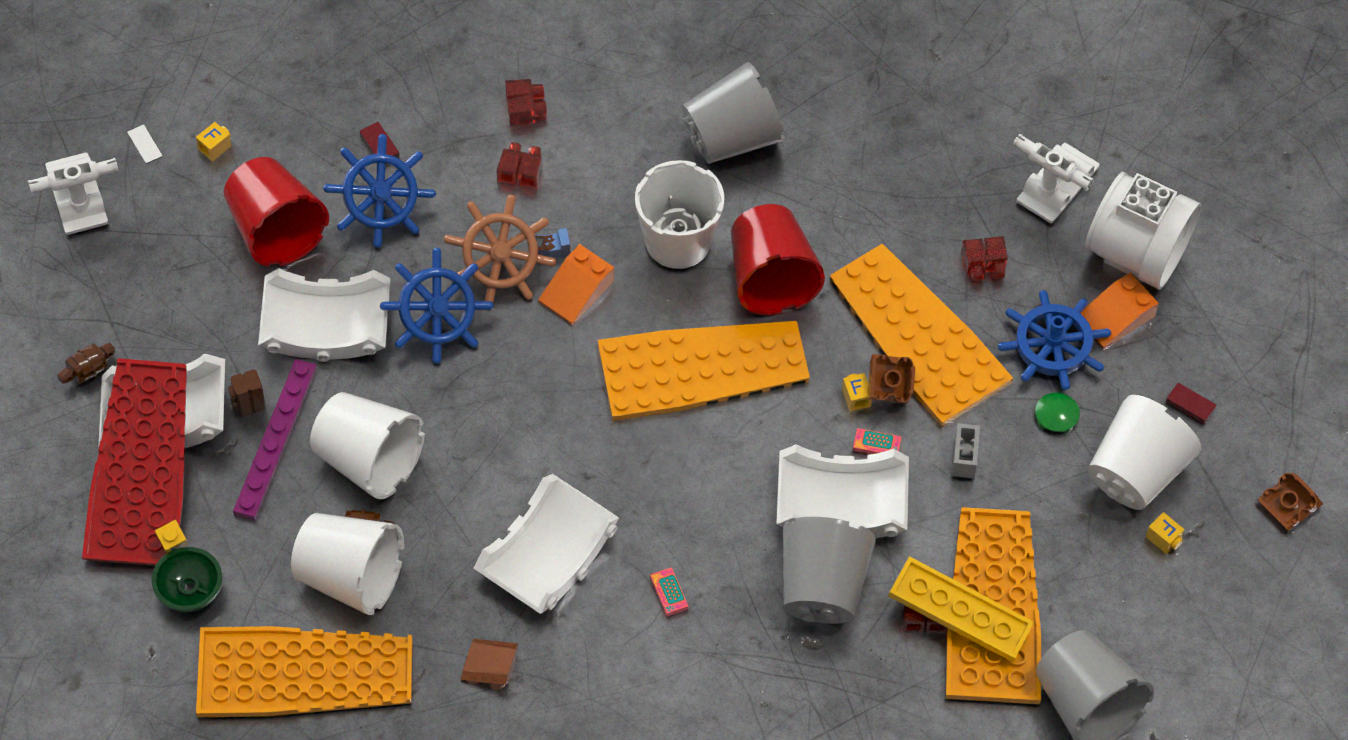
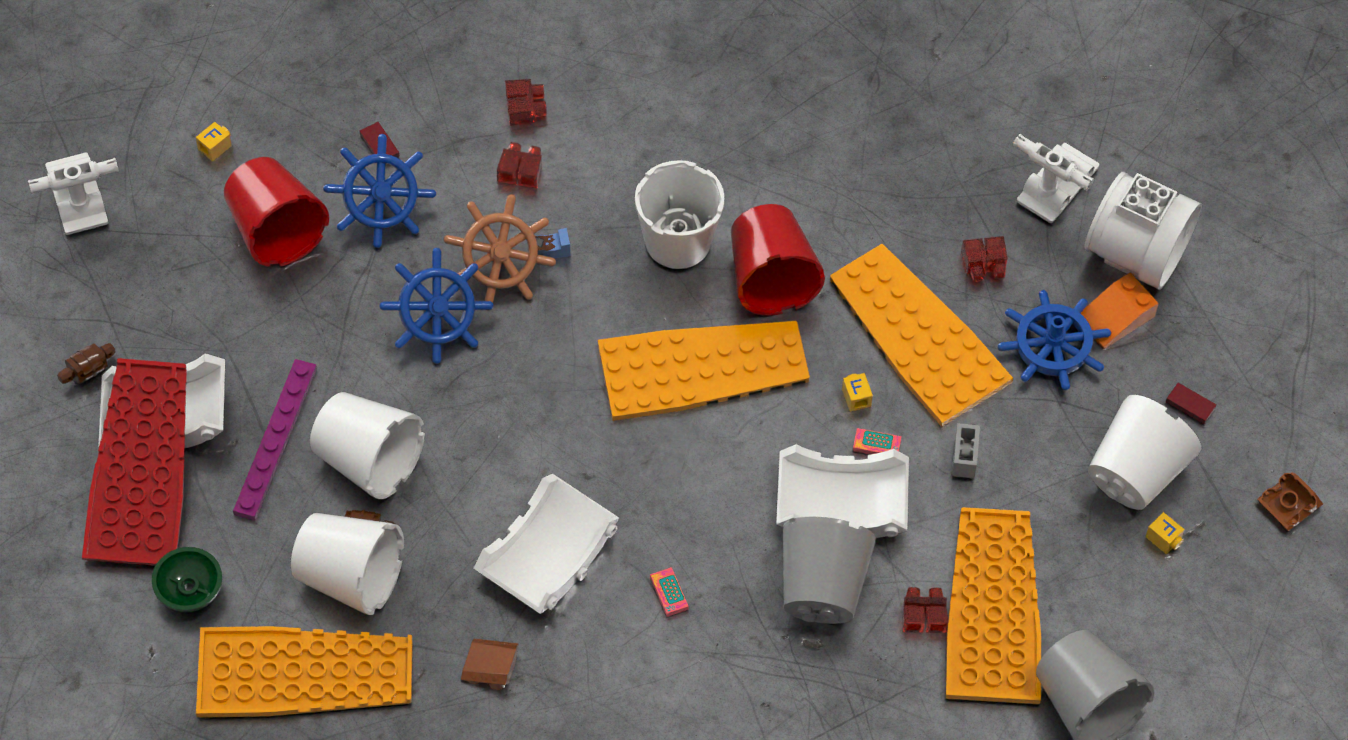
white sticker [127,125,162,163] -> none
yellow brick [155,520,189,554] -> none
reddish brown brick [228,369,266,417] -> none
white panel [258,268,390,362] -> none
orange slope [538,244,614,325] -> none
light grey cone [682,62,785,164] -> none
dark orange slope [868,354,915,403] -> none
yellow plate [888,556,1034,662] -> none
green dish [1035,393,1080,433] -> none

